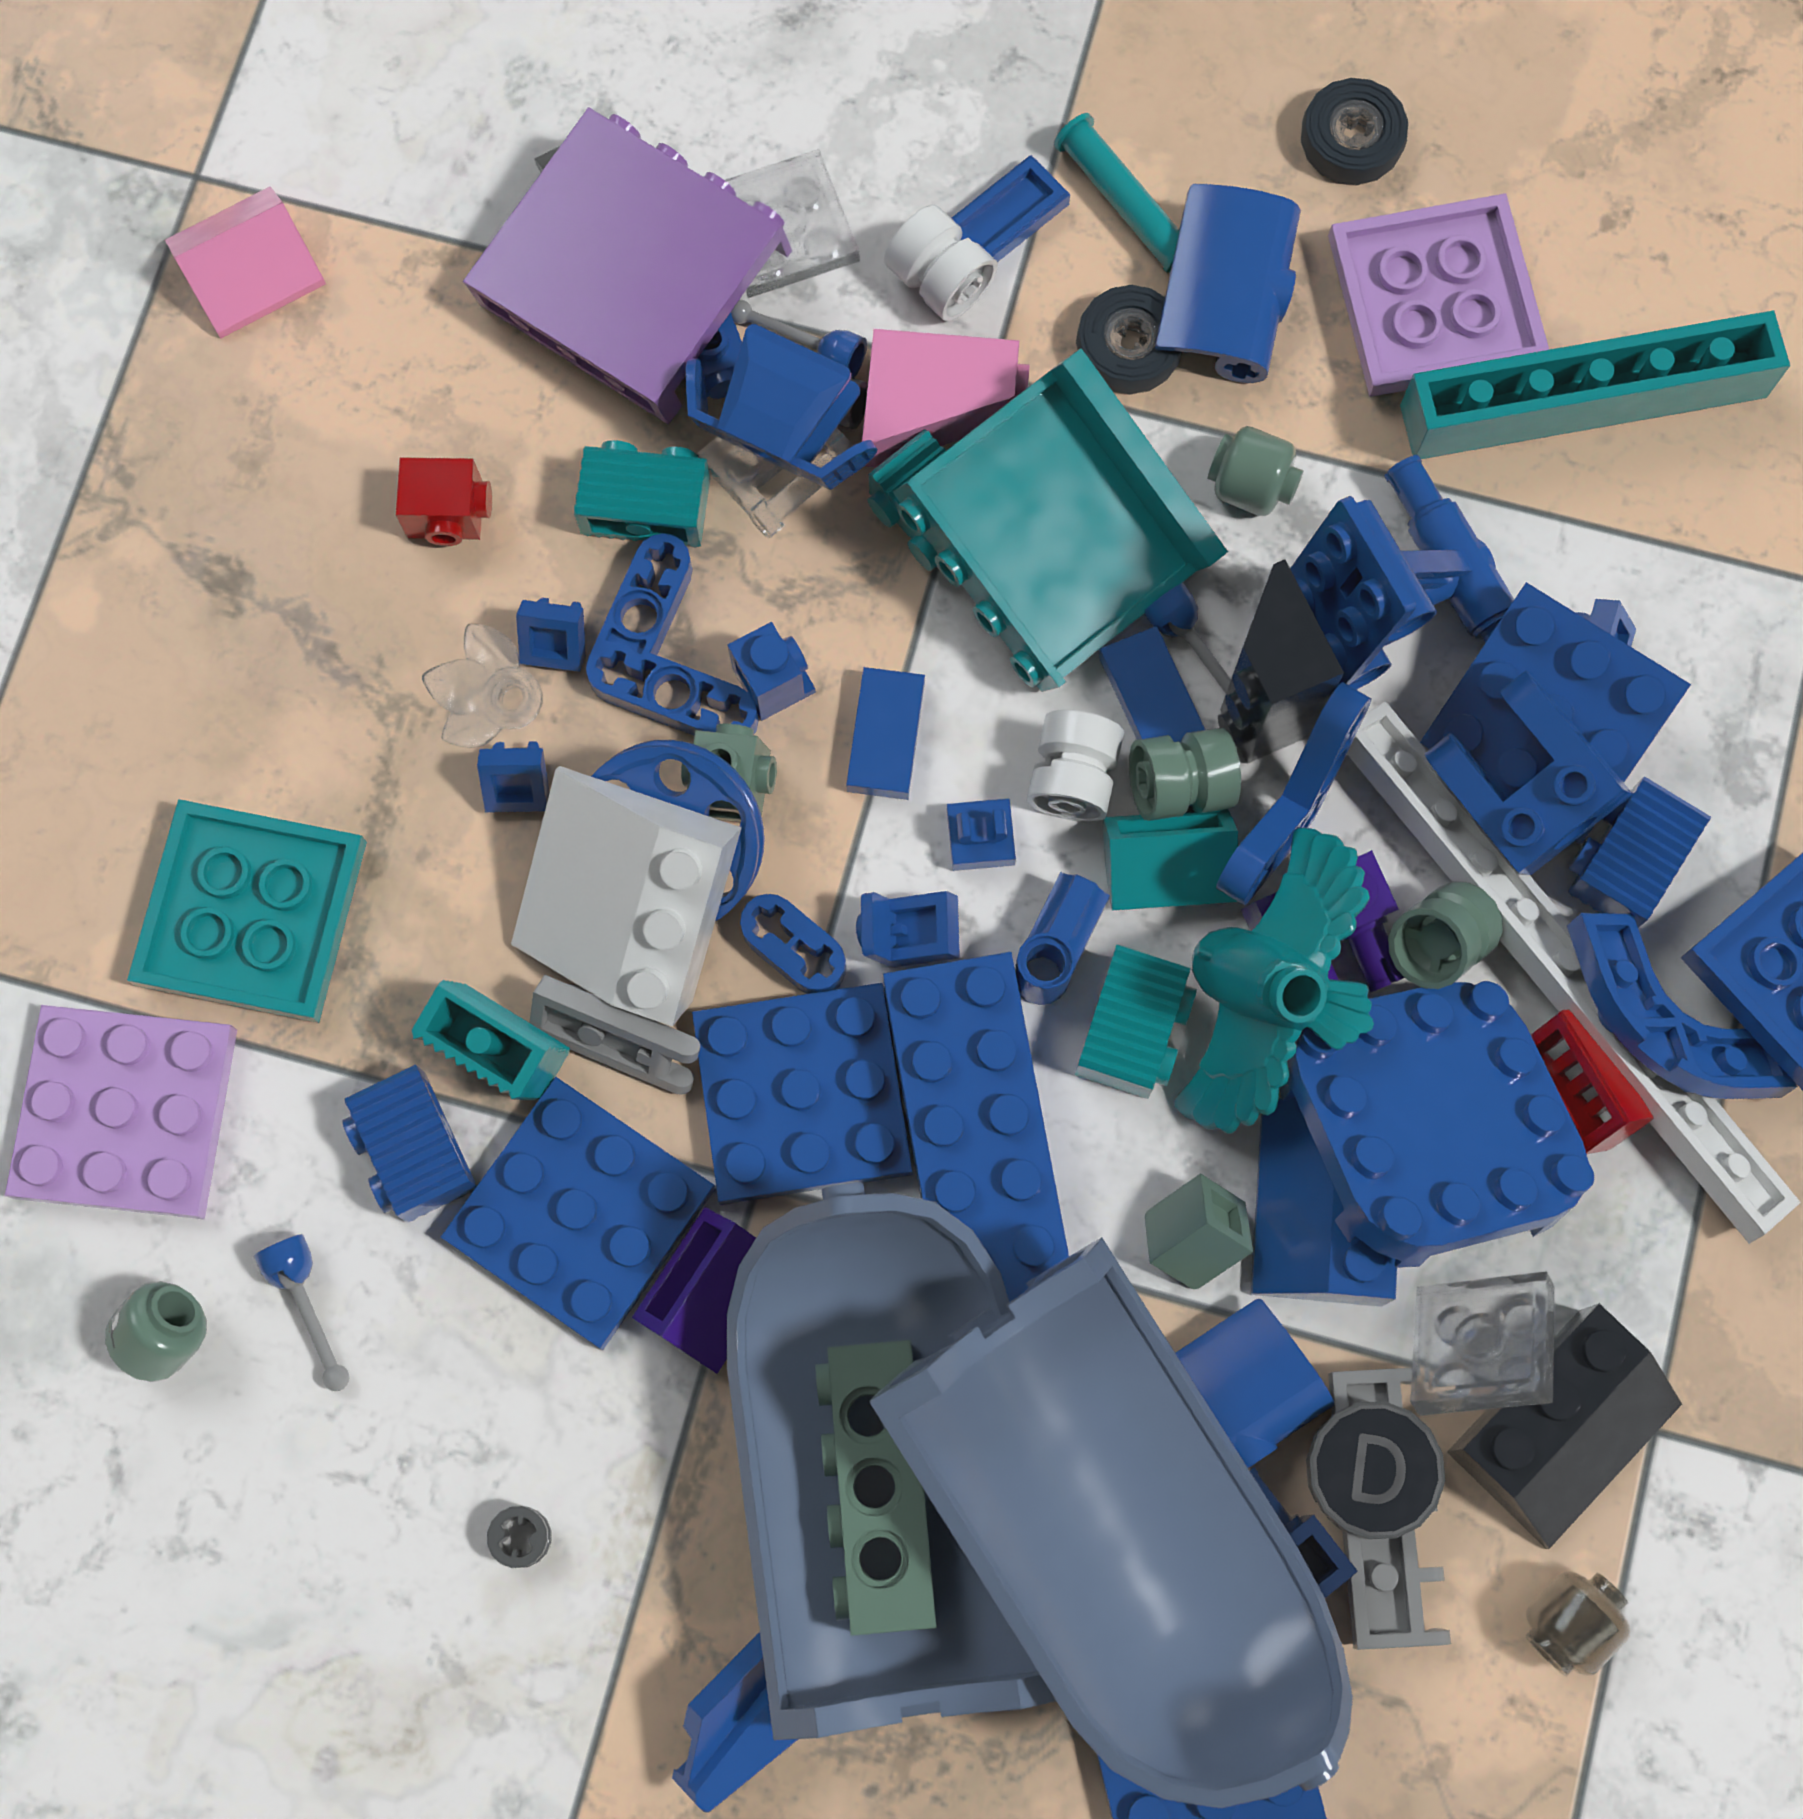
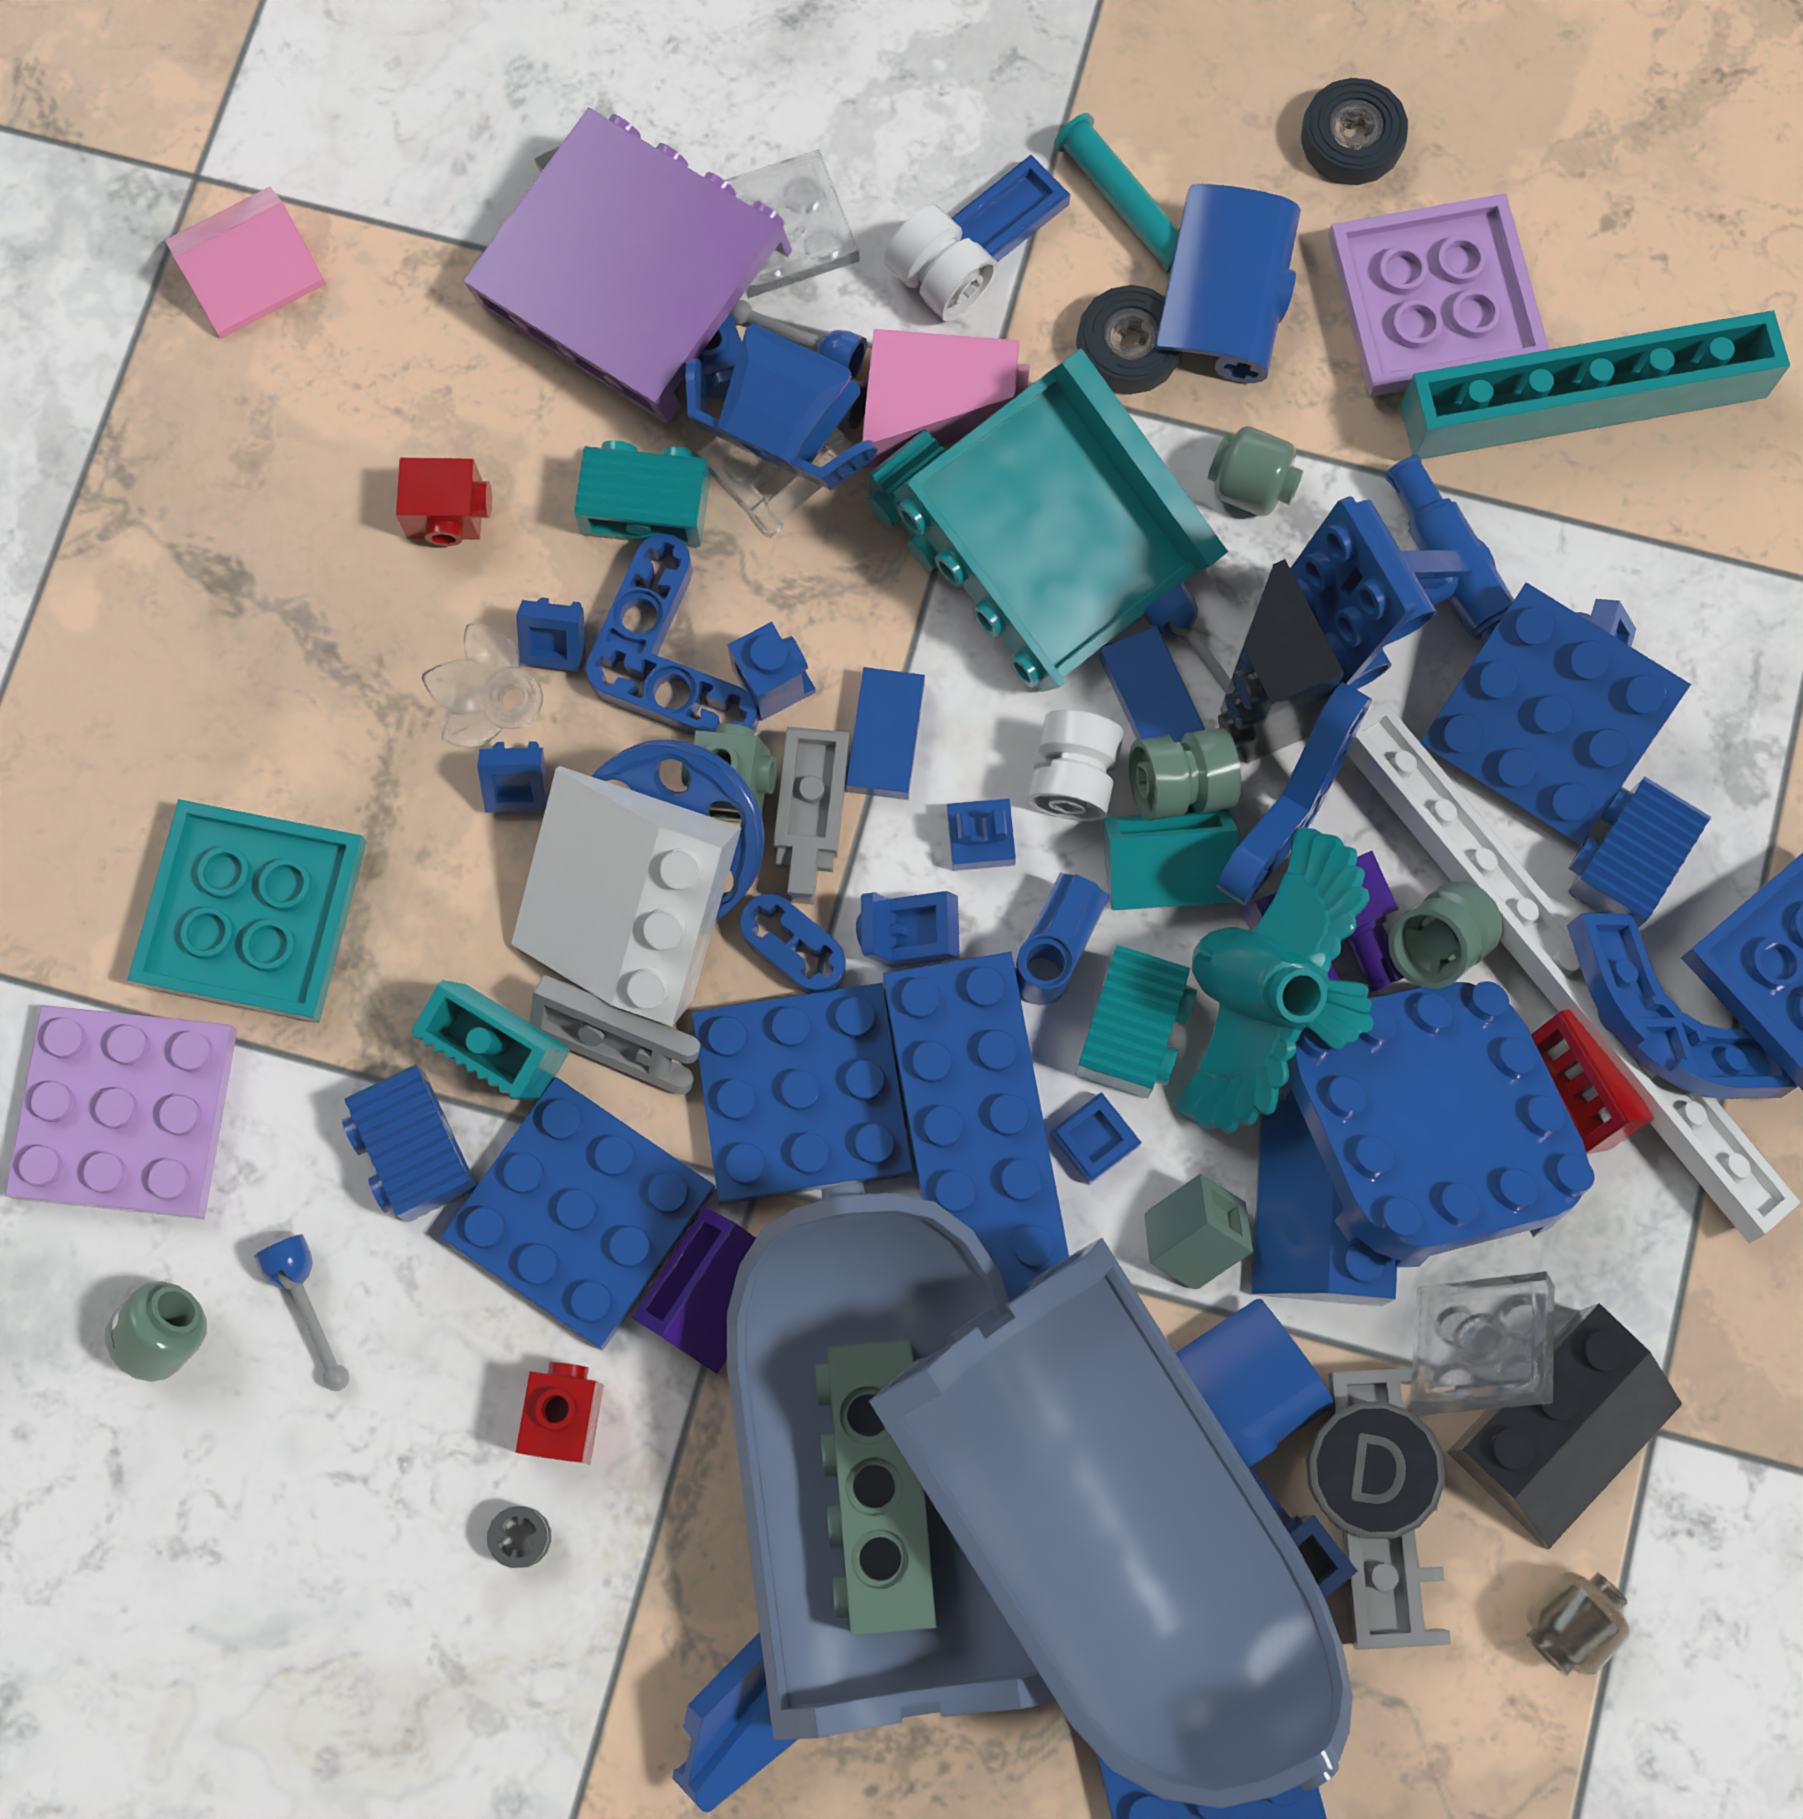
blue brick [1424,670,1633,875] -> none
none -> red brick [515,1362,604,1465]
none -> light grey hinge [774,727,850,905]
none -> blue tile [1050,1092,1142,1185]

